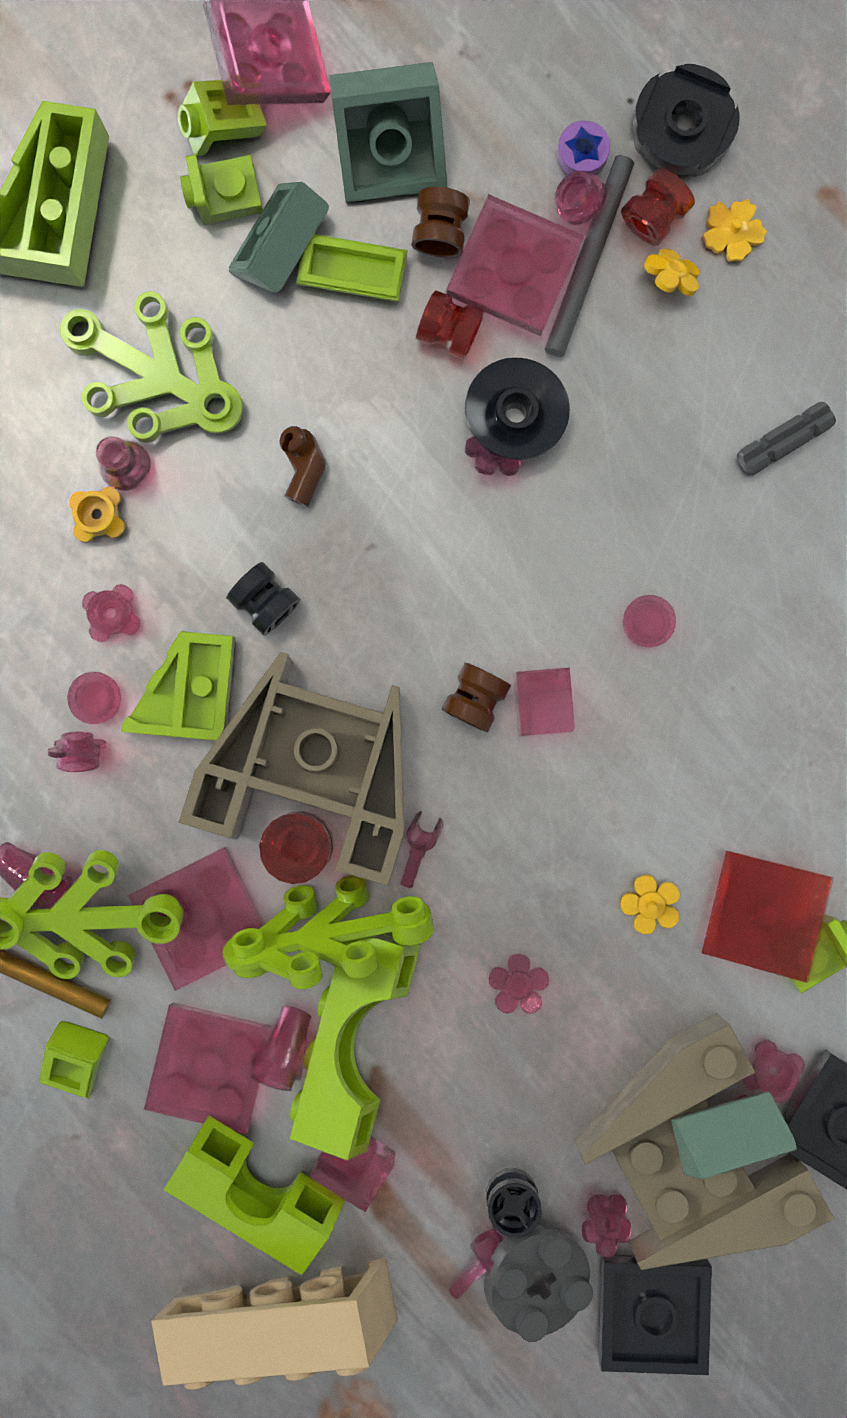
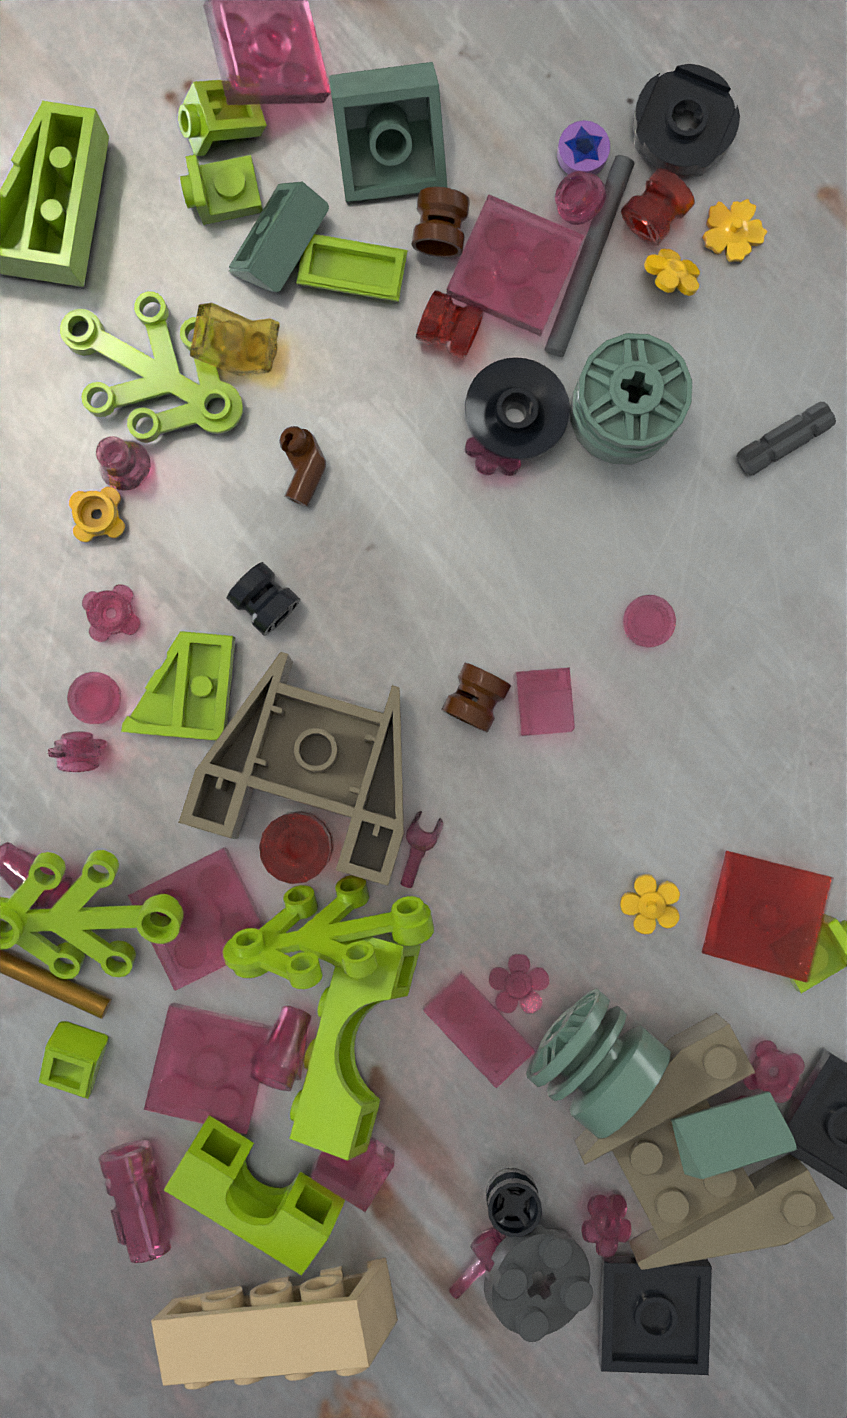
none -> clear pink axle [98,1140,171,1263]
none -> clear yellow bracket [189,302,280,376]
none -> clear pink plate [423,971,535,1088]
none -> sand green wheel [526,988,671,1139]
none -> sand green wheel [570,333,692,465]

